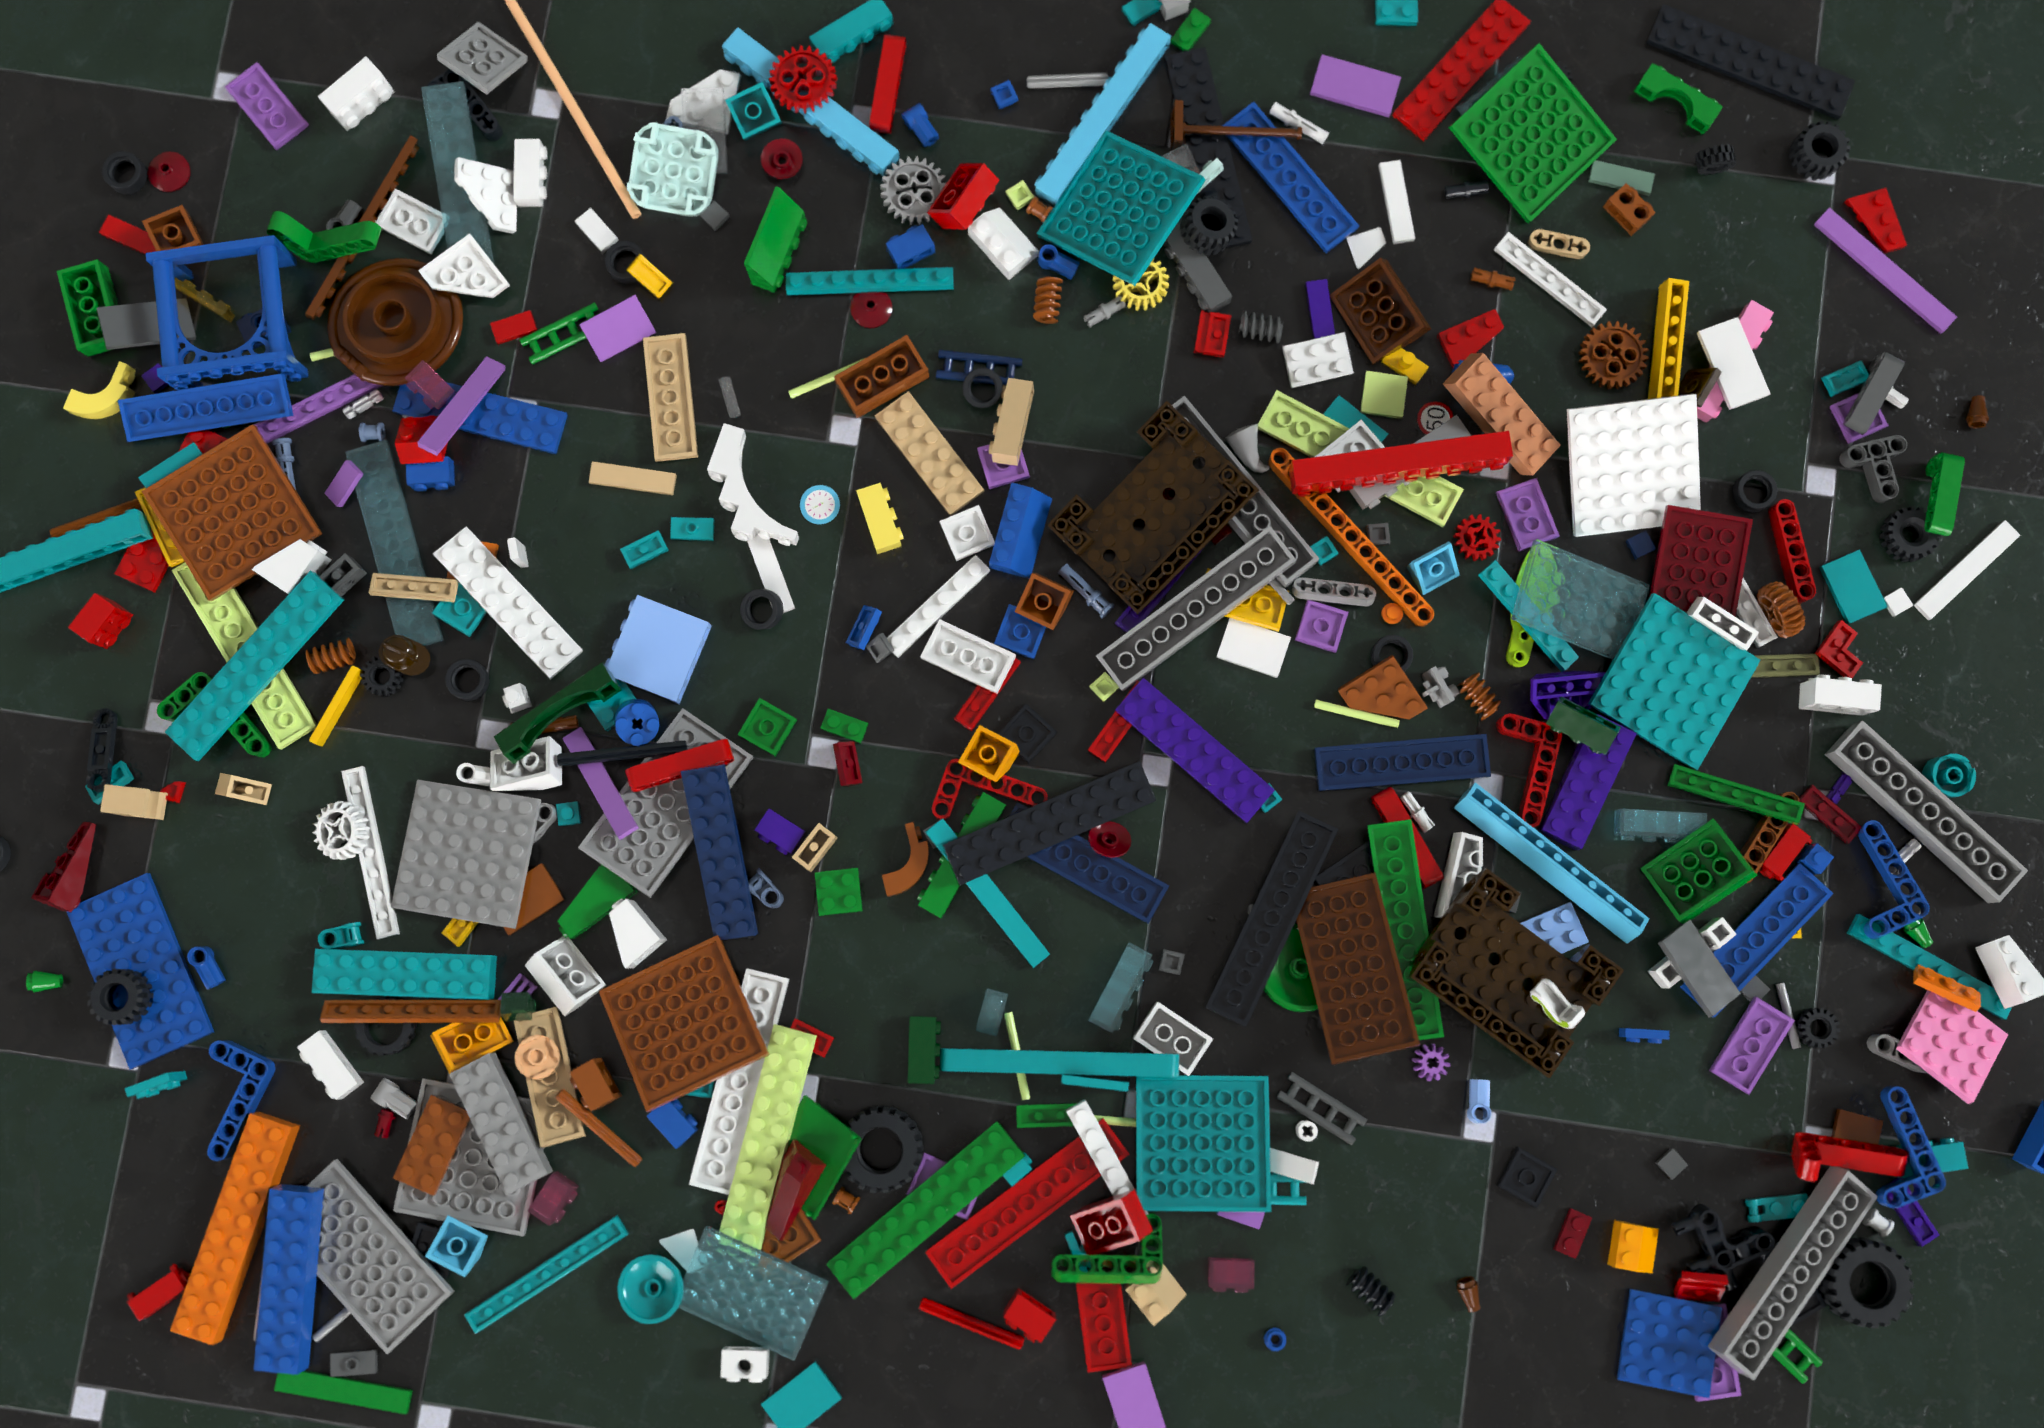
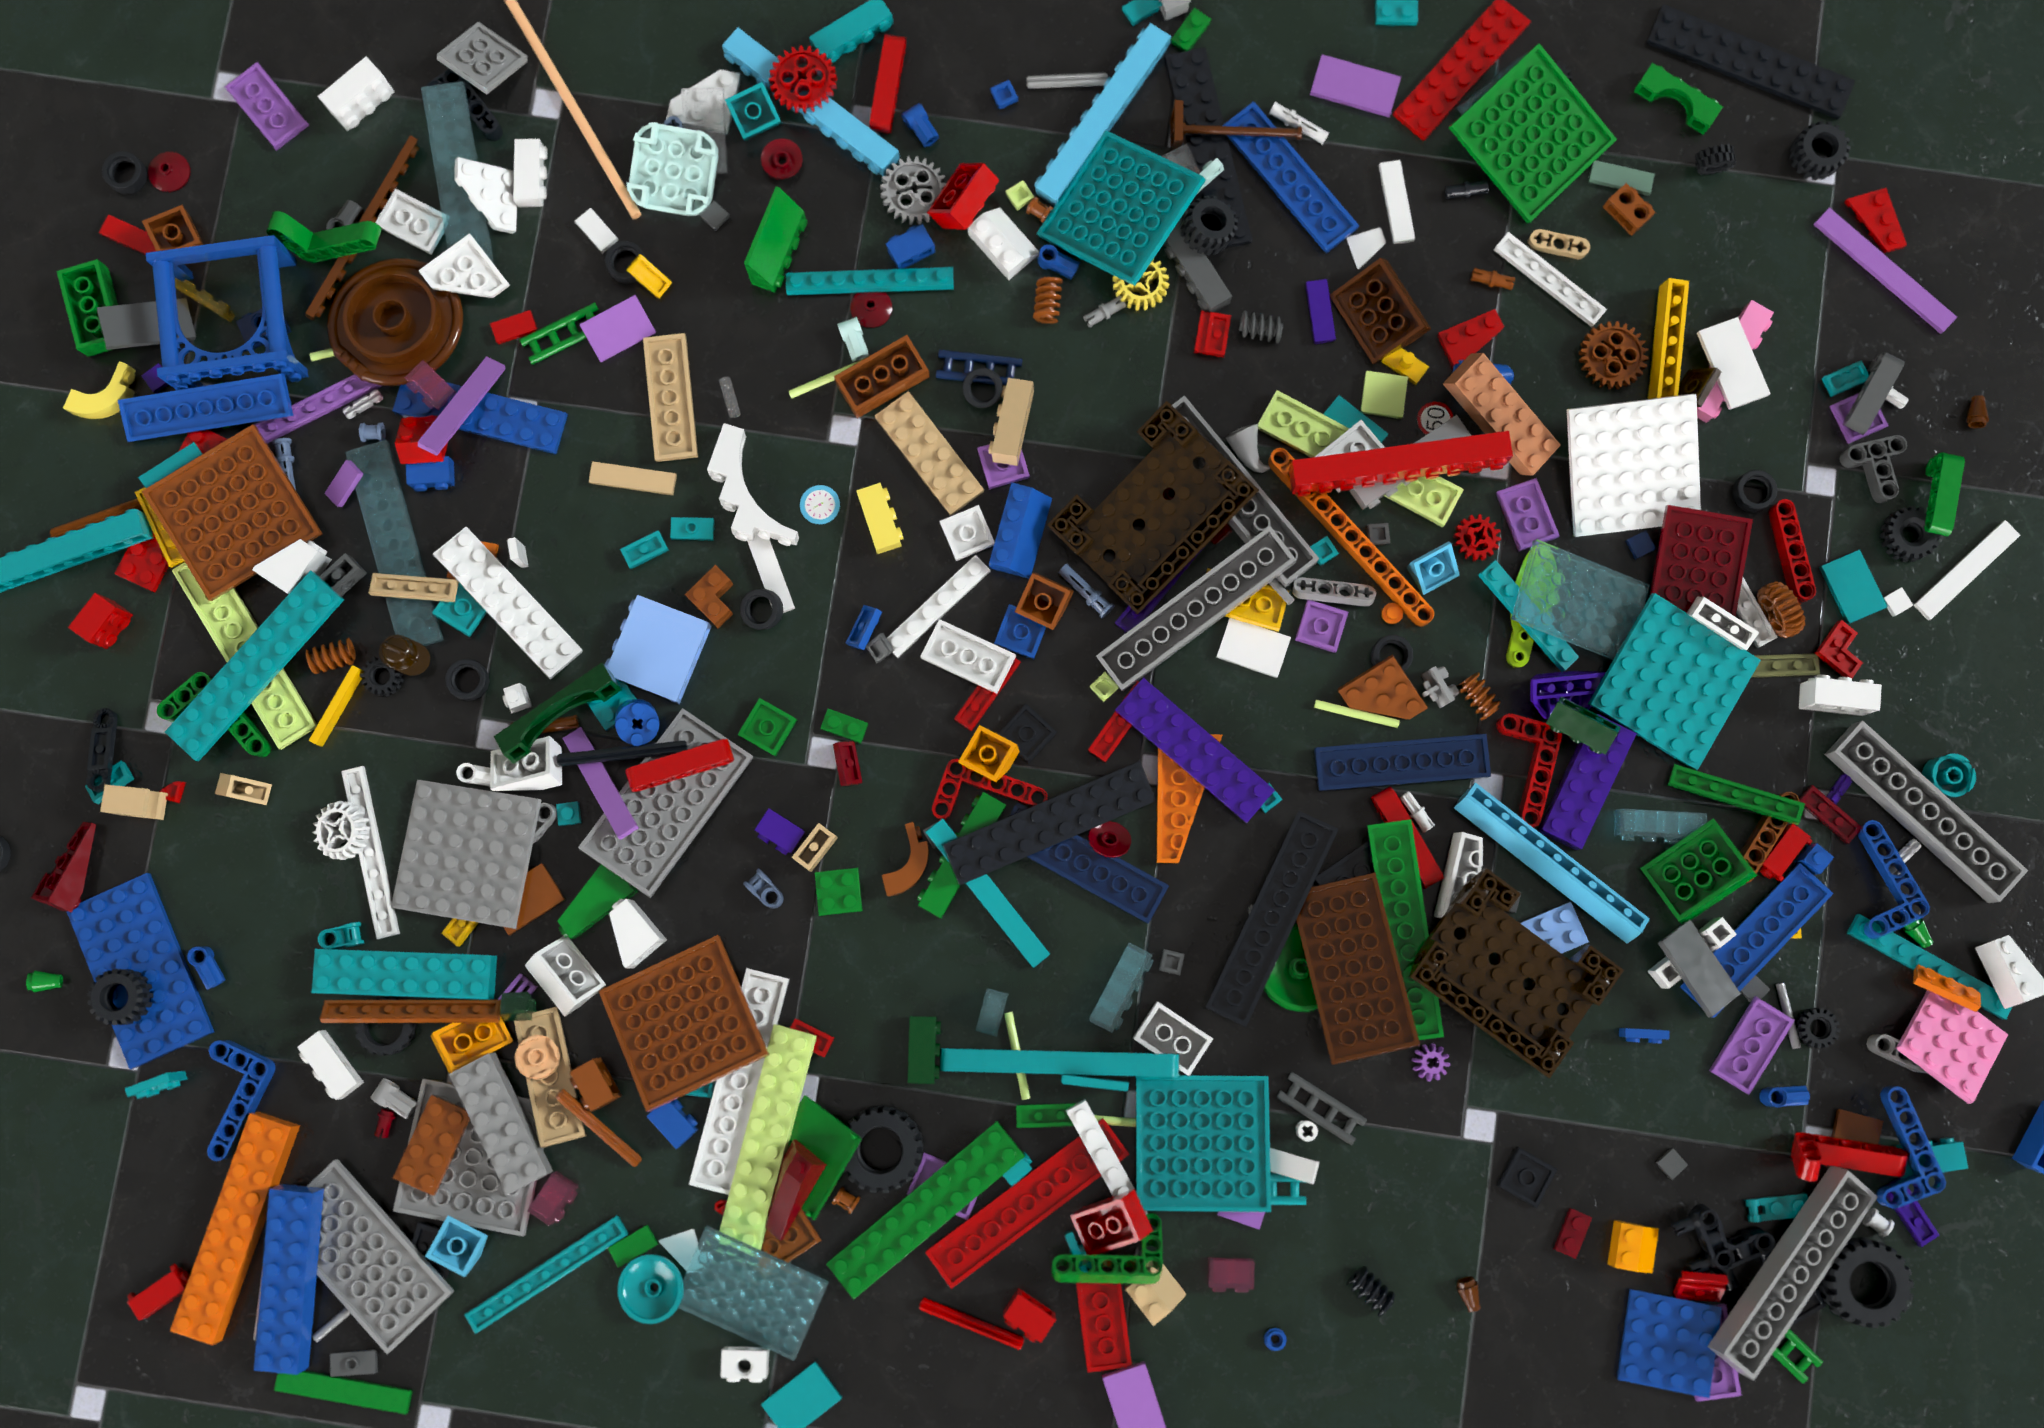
dark blue plate [681,763,758,940] -> none
white plate [1282,332,1354,388] -> none
light blue piece [1467,1079,1491,1124] -> none
white animal [1530,978,1585,1029] -> none
none -> green tile [608,1225,658,1268]
none -> dark orange brick [685,565,734,628]
none -> light aqua piece [837,317,869,362]
none -> orange wing [1157,734,1223,864]
none -> blue piece [1760,1086,1810,1107]

